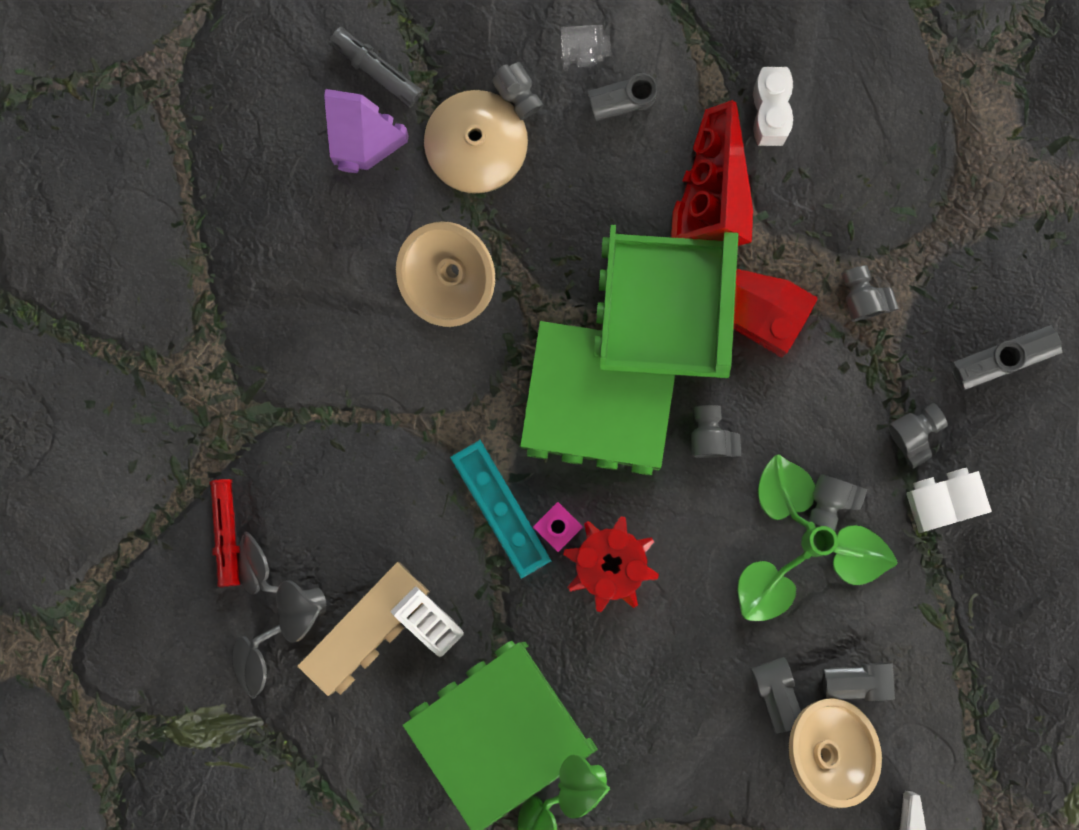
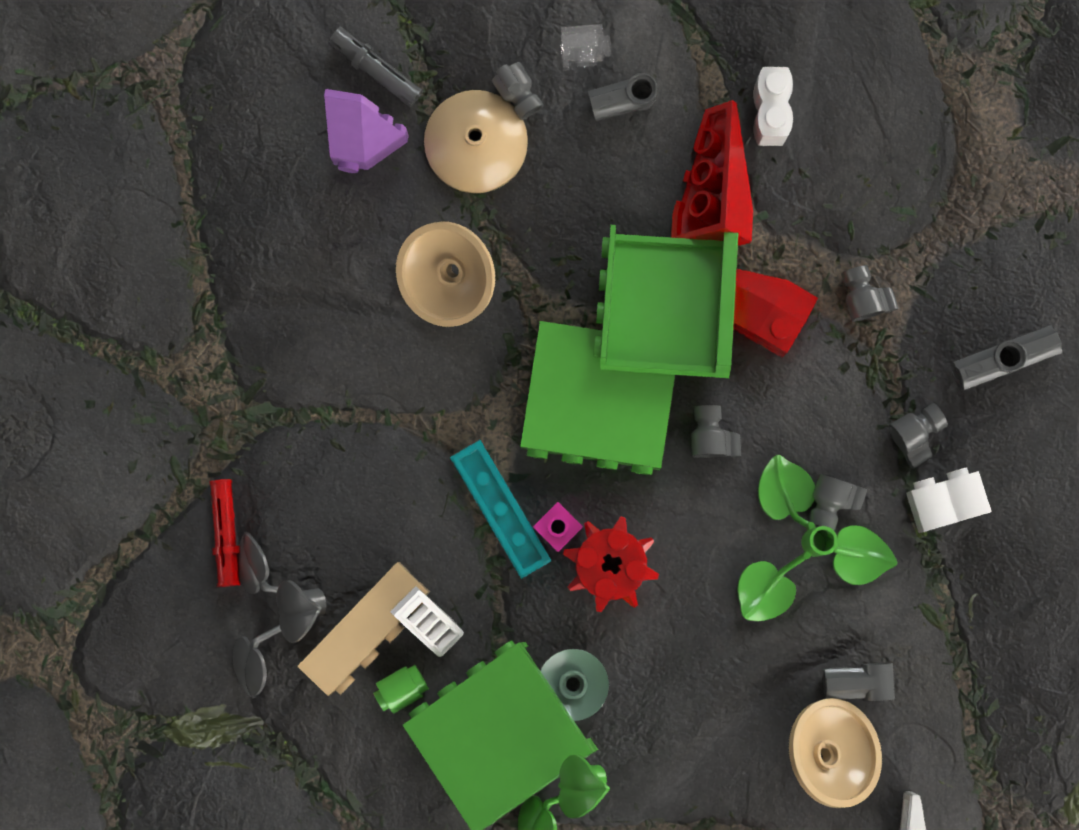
dark grey piece [750,657,801,734] -> none
none -> bright green brick [373,665,429,714]
none -> sand green dish [540,649,609,721]

